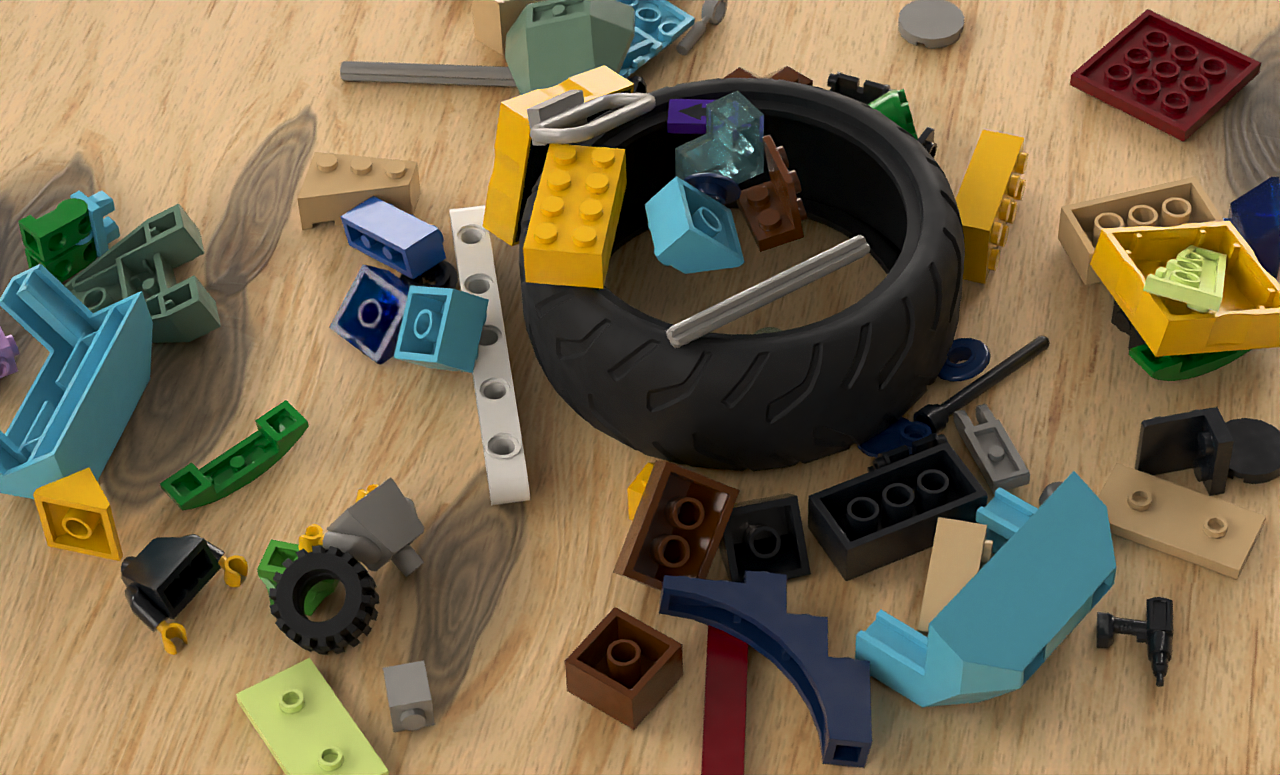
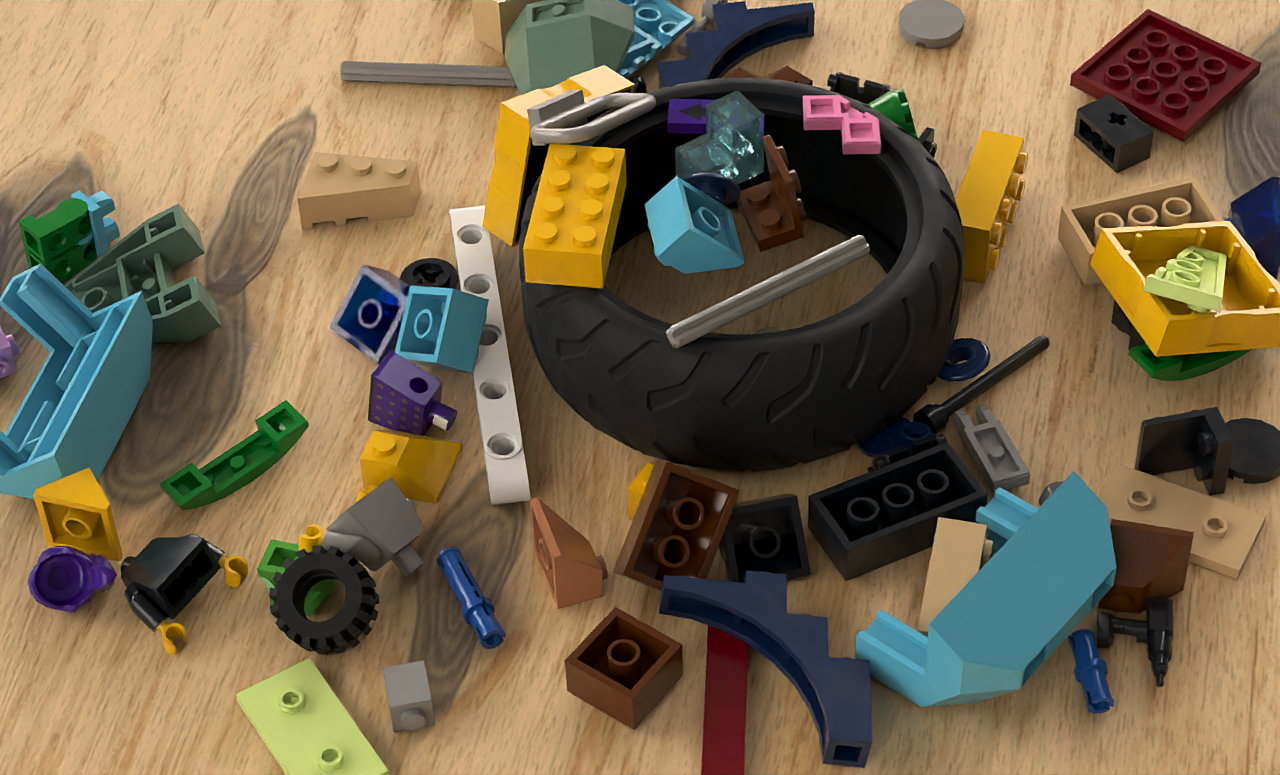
blue brick [340,196,446,279] -> none
none -> dark purple hair [28,546,117,613]
none -> yellow slope [360,429,462,504]
none -> dark purple torso [368,350,457,436]
none -> blue pin [436,547,506,649]
none -> nougat slope [529,497,608,609]
none -> dark blue arch [658,1,815,89]
none -> bright pink tile [803,95,881,154]
none -> blue pin [1068,629,1114,714]
none -> black brick [1074,94,1154,173]
none -> reddish brown slope [1098,519,1194,614]

